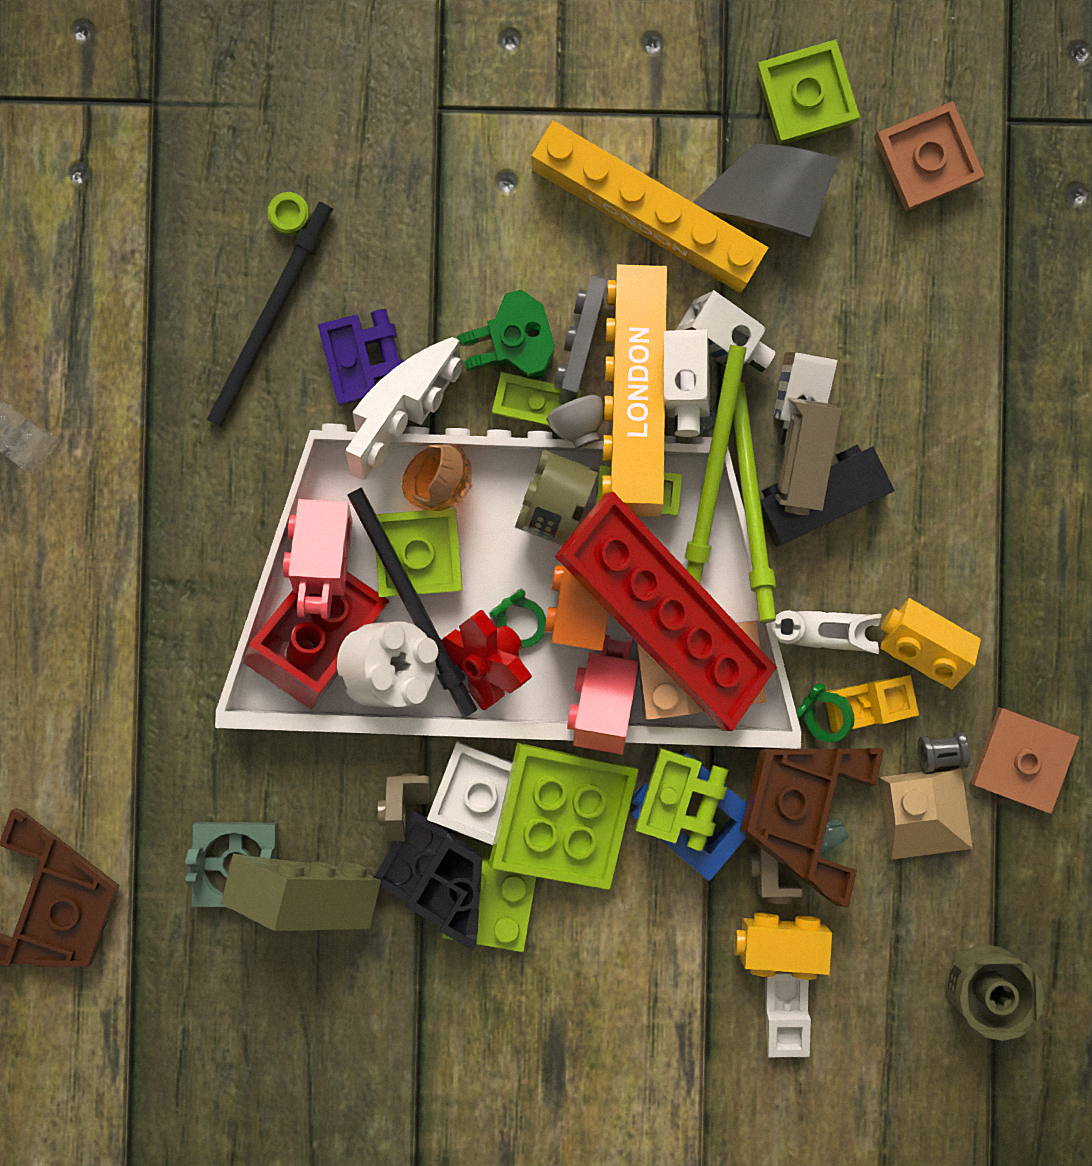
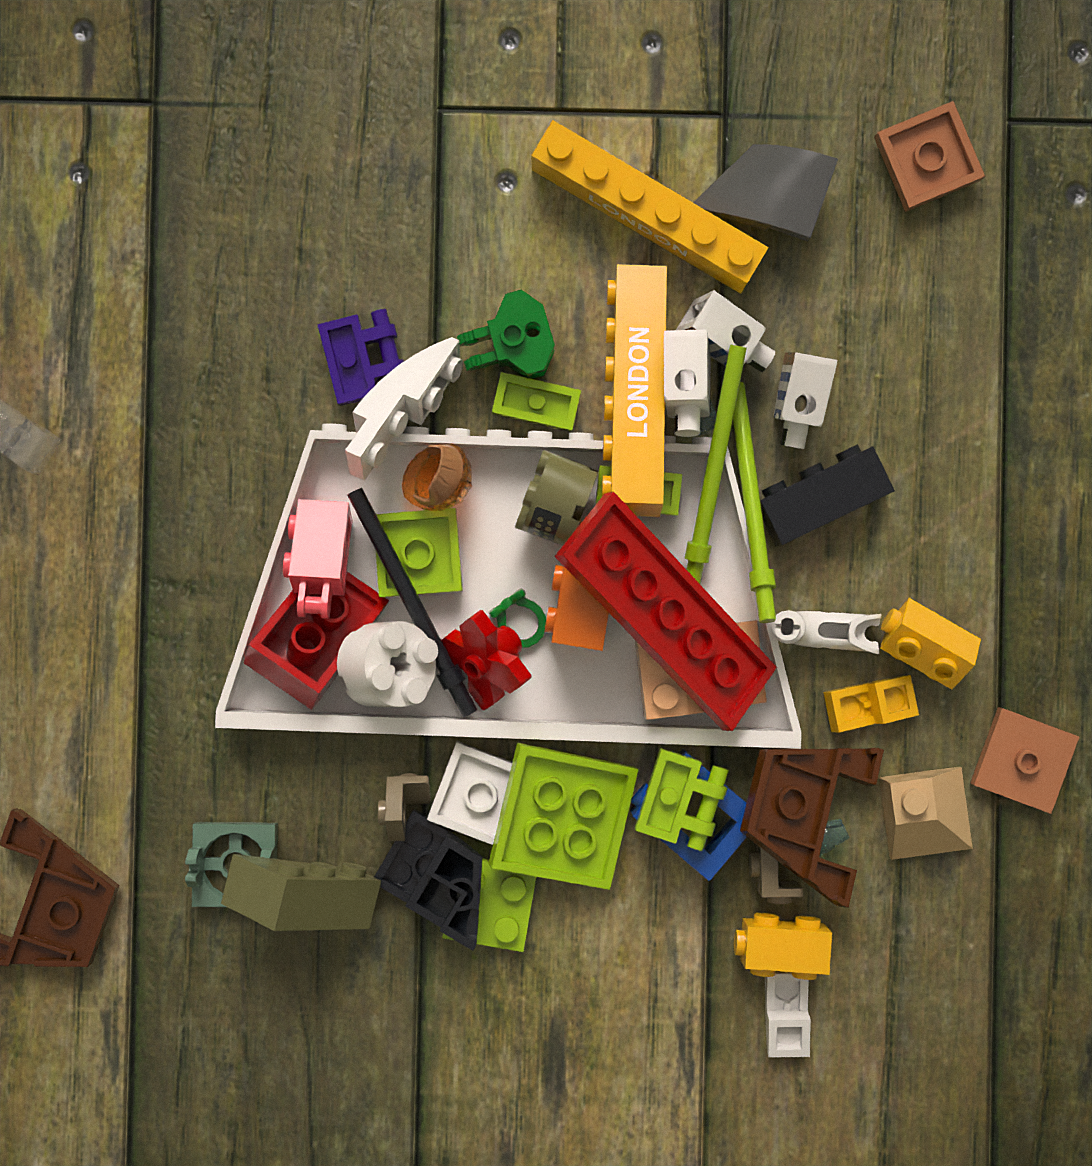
black bar [206,201,334,427] -> none
lime tile [268,192,311,236] -> none
light grey brick [546,395,604,449] -> none
dark grey plate [554,276,607,405] -> none
coral brick [567,634,639,755] -> none
lime plate [755,39,860,145] -> none
dark tan window [775,397,842,515] -> none
green piece [796,683,855,743] -> none
dark grey bush [918,732,970,773] -> none
olive brick [946,944,1045,1041] -> none

